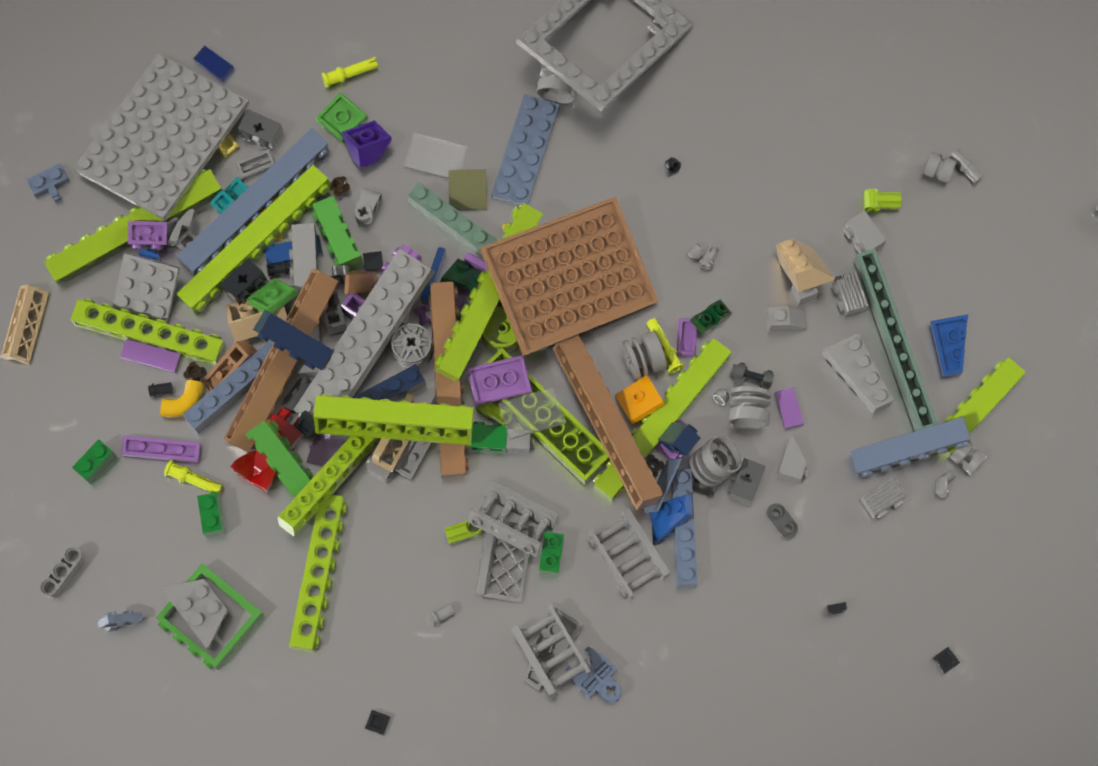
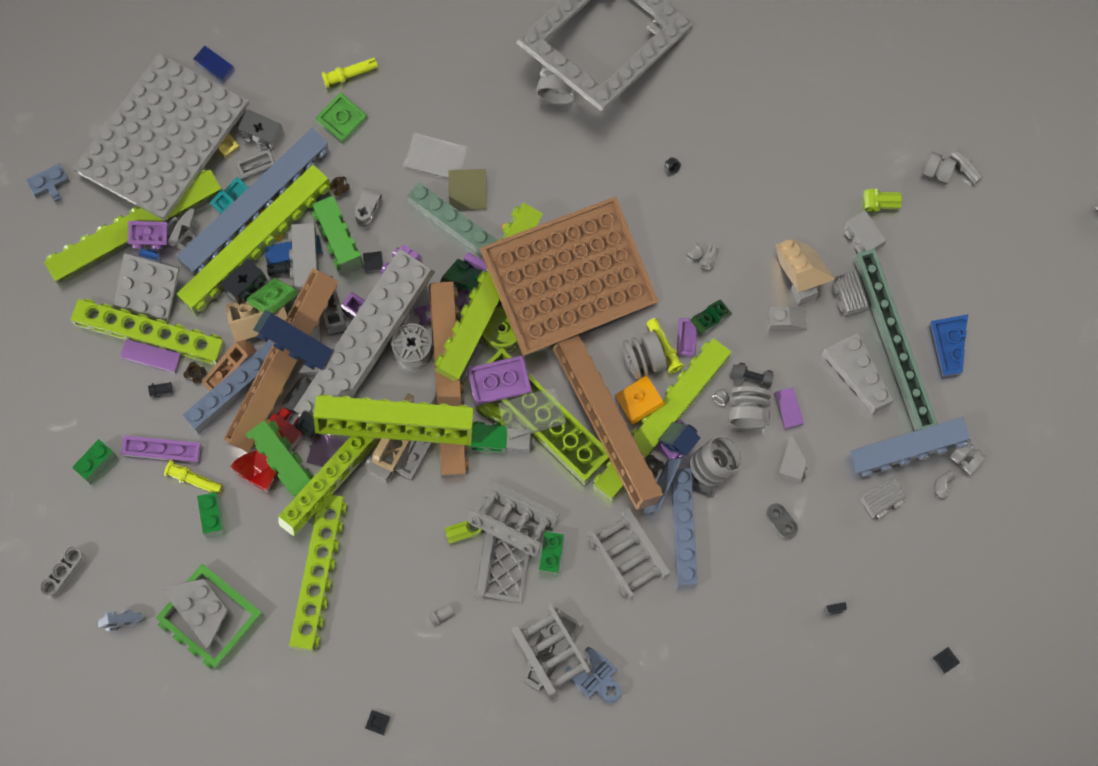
tan fence [0,284,49,364] -> none
yellow cylinder [160,380,205,418] -> none
dark grey beam [332,265,350,285] -> none
dark purple slope [341,120,392,168] -> none
medium nougat slope [344,270,378,294] -> none
dark blue brick [352,364,426,402] -> none
blue tile [420,247,446,305] -> none
sand blue plate [491,94,560,205] -> none
blue wing [651,495,692,545] -> none
dark grey brick [728,458,766,505] -> none
lime brick [943,357,1026,458] -> none

